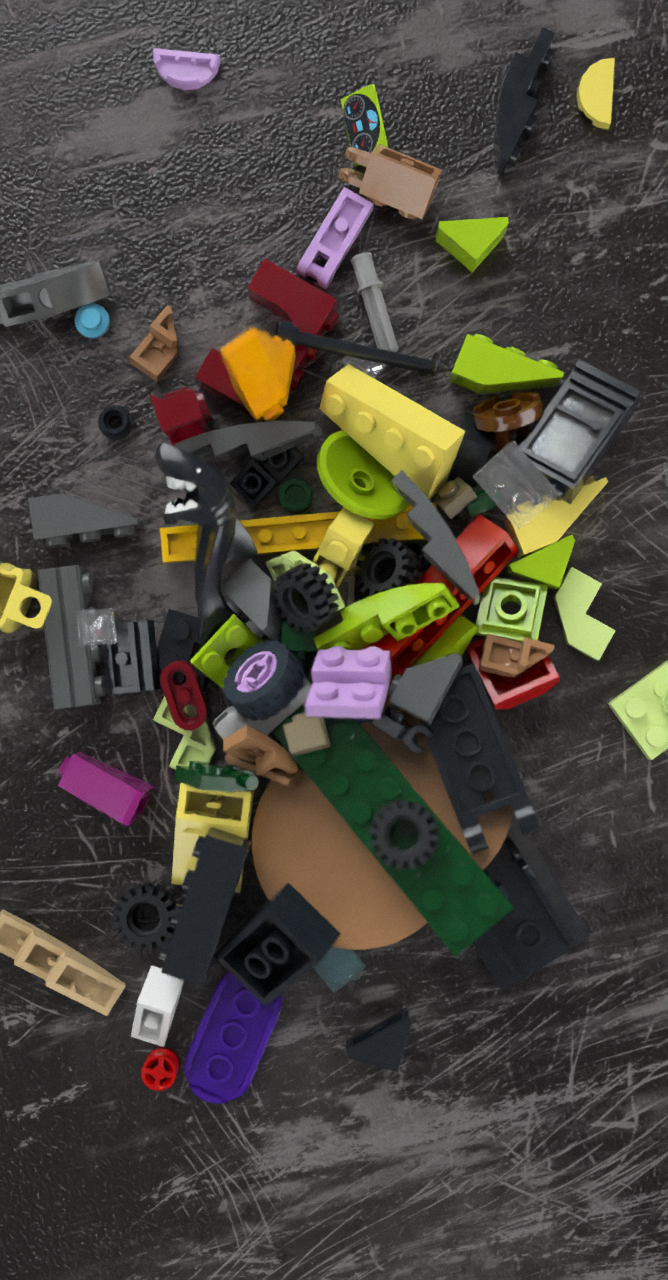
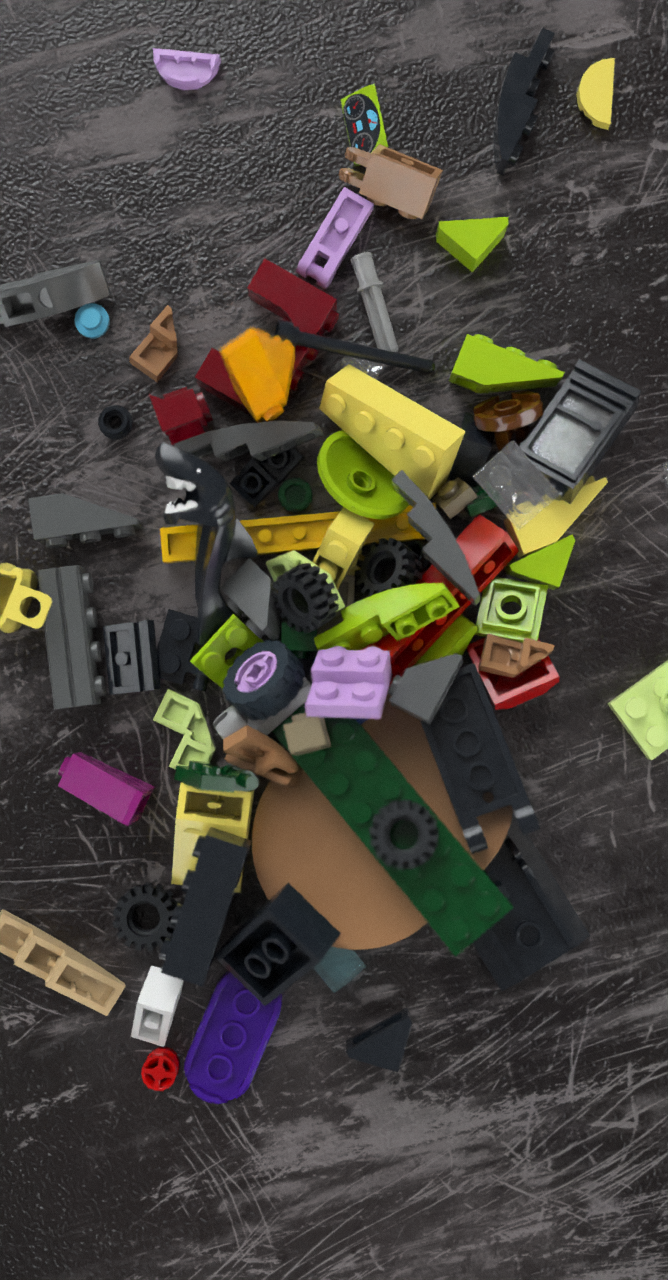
clear tile [76,608,117,647] -> none
dark red plate [160,660,208,730] -> none
black plate [367,706,435,753] -> none
yellowish green tile [553,567,615,661] -> none

